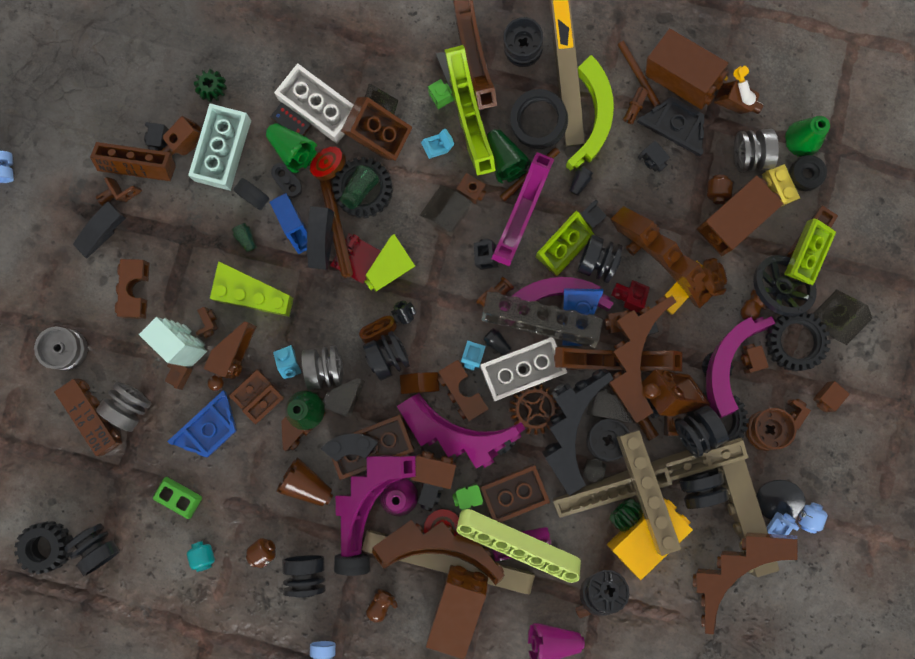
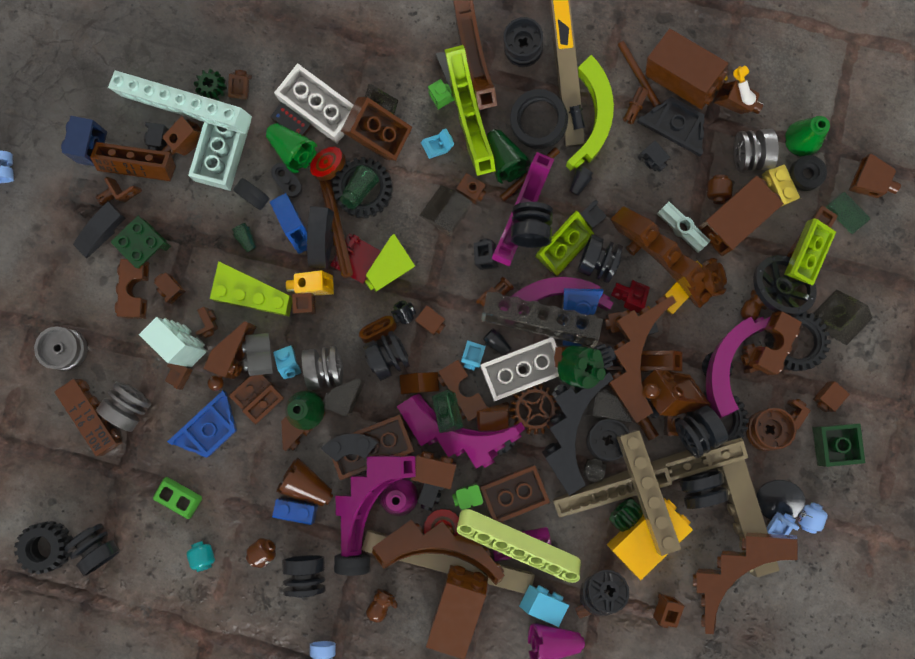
none -> dark blue brick [61,116,107,166]
none -> light aqua brick [108,70,252,134]
none -> dark green bracket [111,215,171,269]
none -> reddish brown brick [154,272,186,304]
none -> reddish brown bracket [228,70,252,100]
none -> dark grey brick [242,333,273,376]
none -> blue brick [272,496,318,525]
none -> yellow torso [286,270,334,295]
none -> reddish brown panel [292,293,316,314]
none -> reddish brown brick [415,305,446,336]
none -> clear green slope [432,389,463,433]
none -> reddish brown slope [477,402,510,431]
none -> black wheel [511,202,553,248]
none -> medium azure brick [519,585,569,627]
none -> dark green brick [558,346,606,389]
none -> black pin [569,105,585,130]
none -> black gear [594,344,616,369]
none -> reddish brown brick [653,594,685,628]
none -> light aqua piece [657,202,711,253]
none -> reddish brown arch [749,311,802,375]
none -> dark green brick [812,423,866,467]
none -> clear green slope [826,192,871,234]
none -> reddish brown torso [849,154,901,198]

